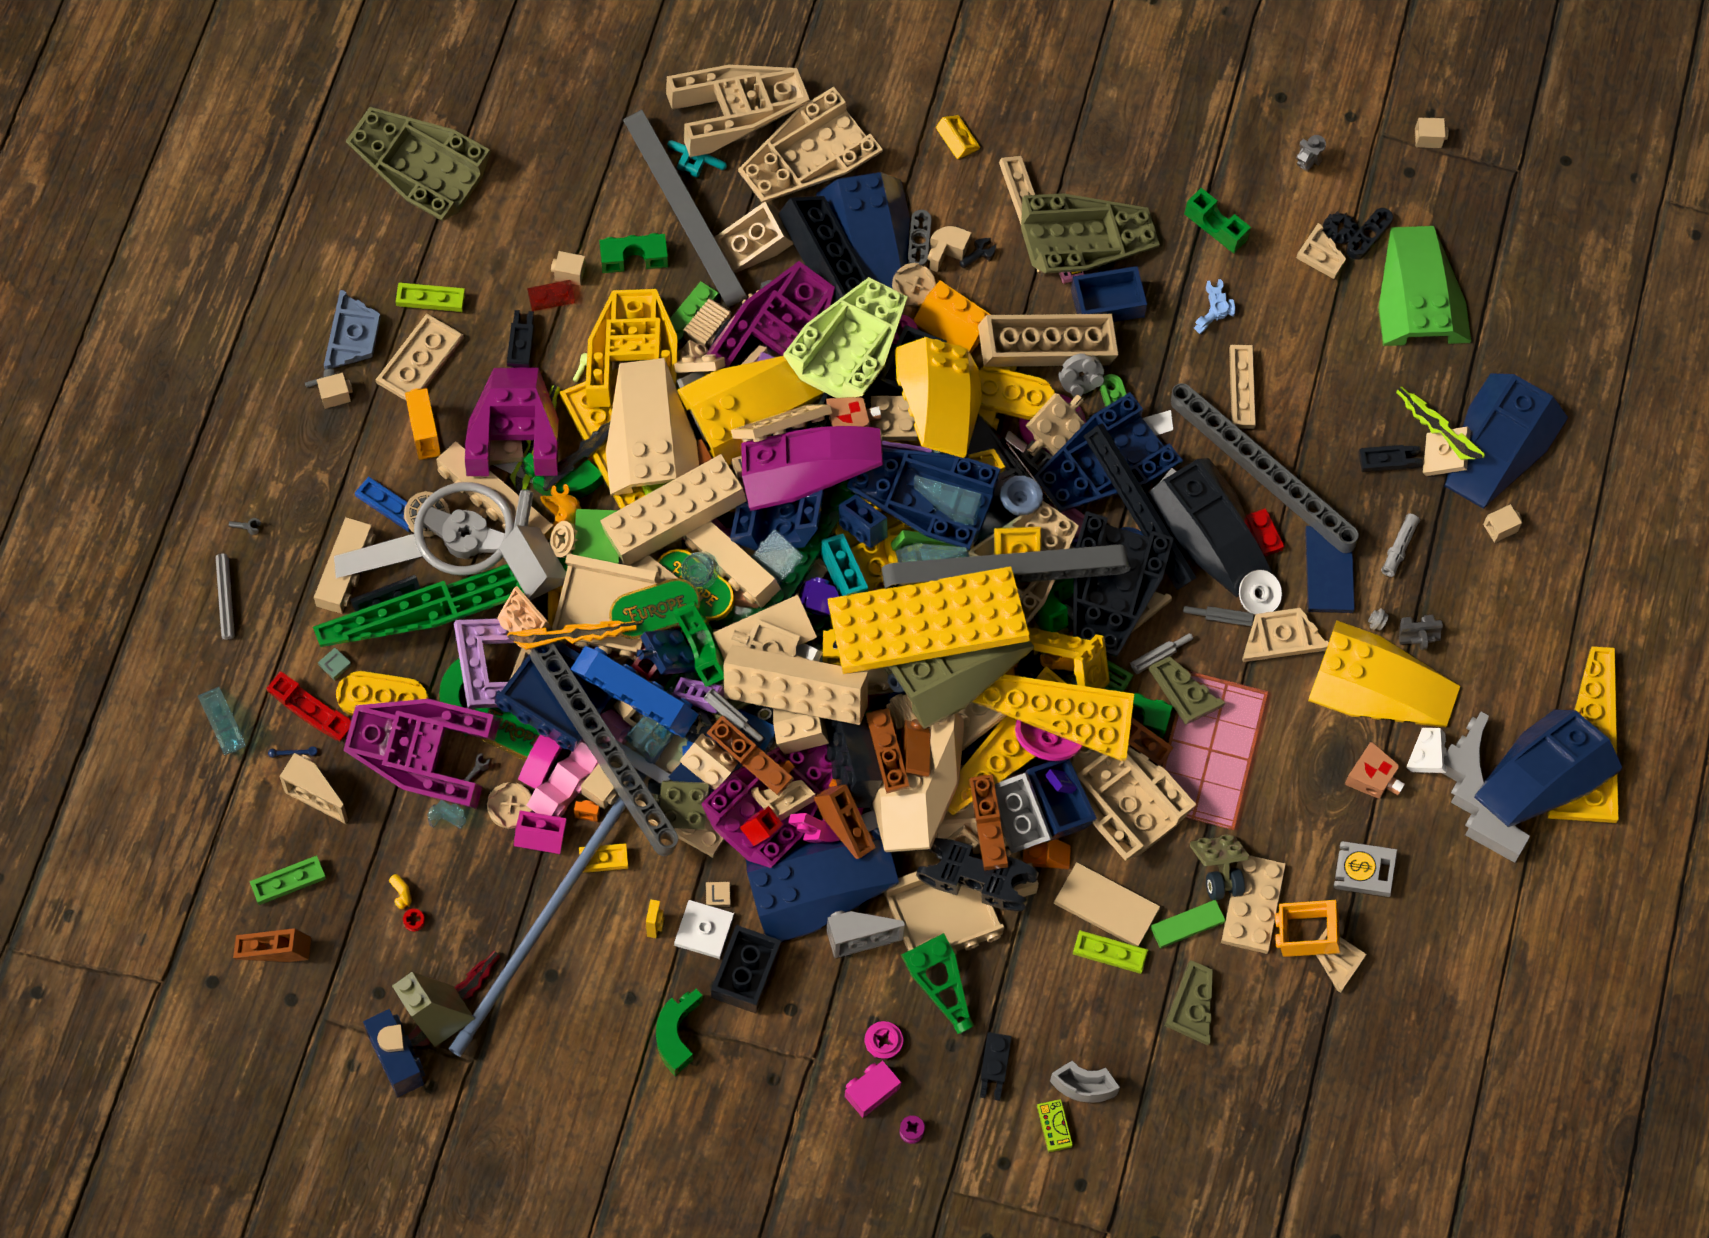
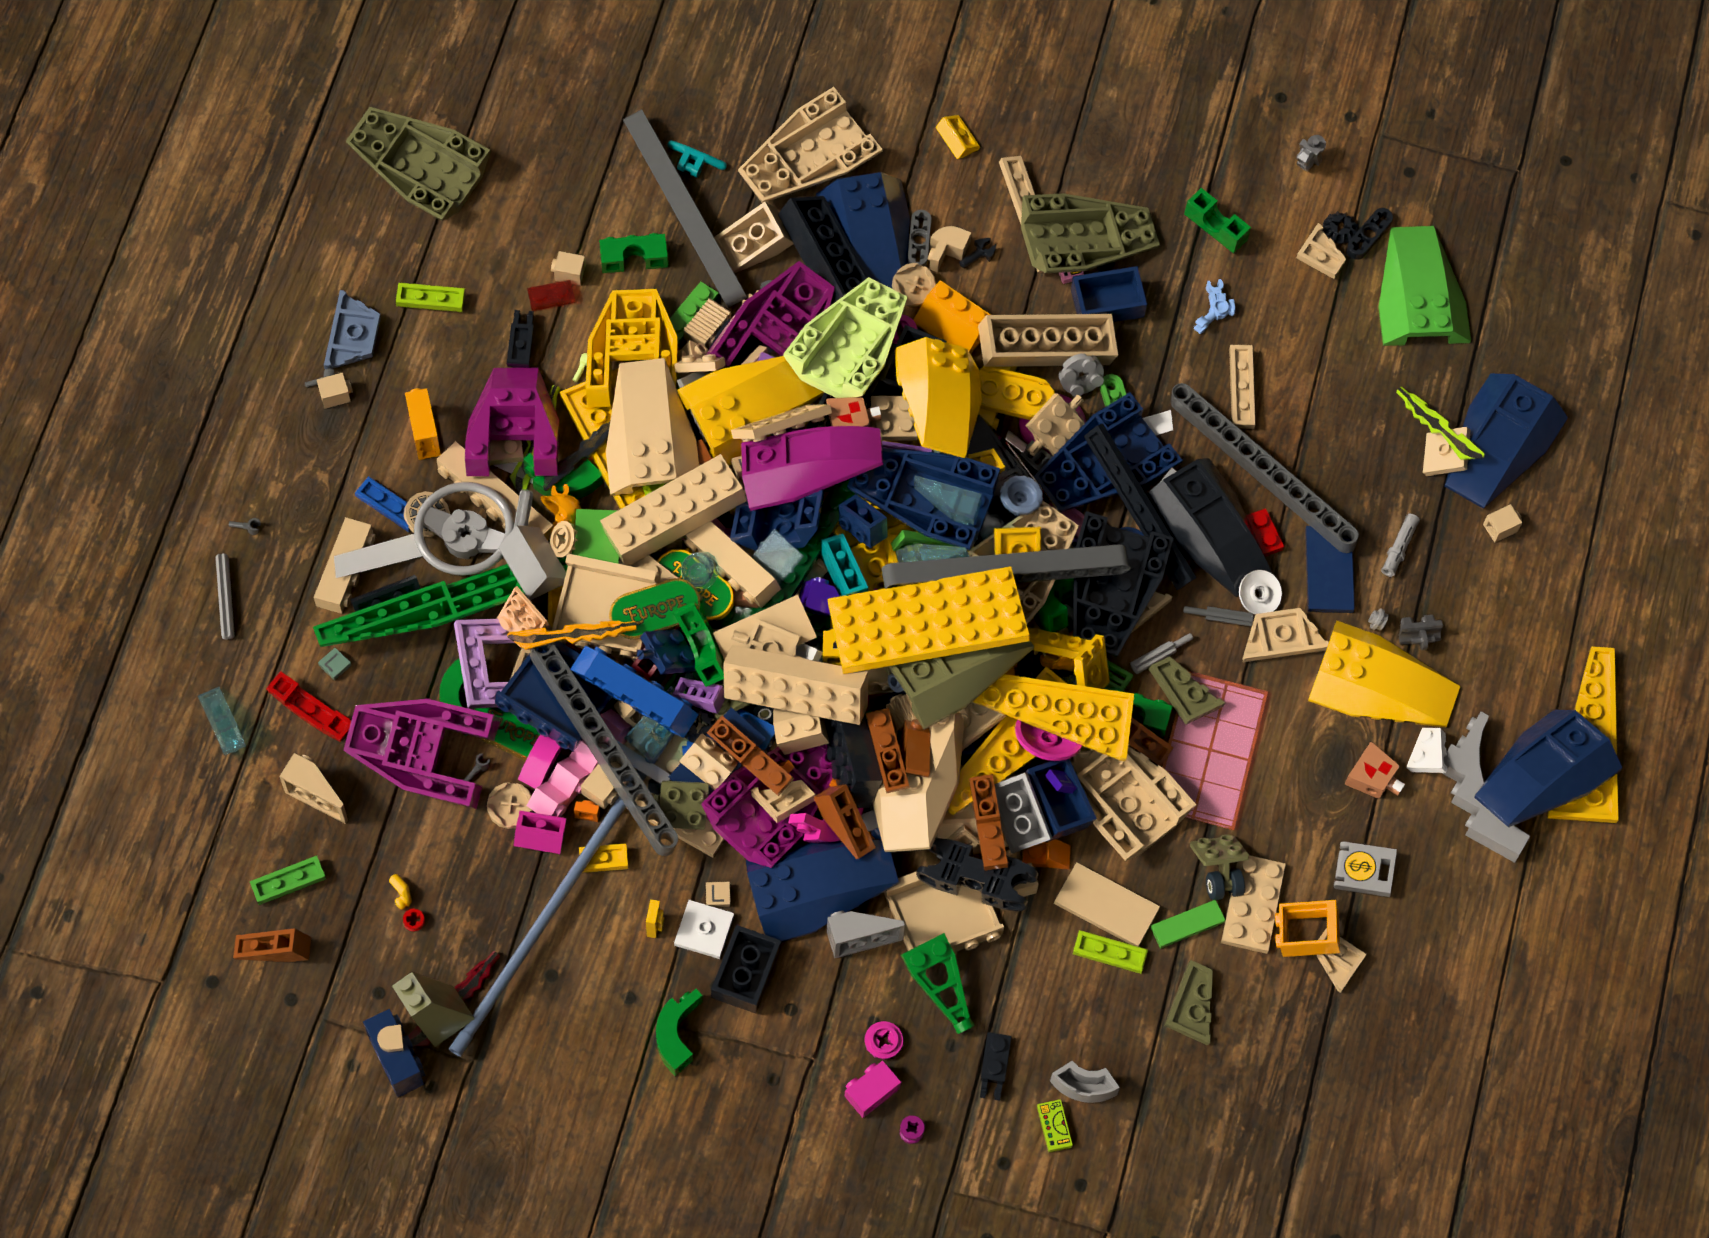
dark blue hinge [268,746,317,758] -> none
yellow tile [336,671,429,716] -> none
tan tile [376,314,464,401] -> none
clear light blue bracket [427,800,466,829] -> none
tan wedge [666,65,810,157] -> none
light grey axle [704,688,763,742] -> none
red brick [739,806,783,846] -> none
black hinge [1358,445,1423,472] -> none
tan brick [1415,118,1448,148] -> none

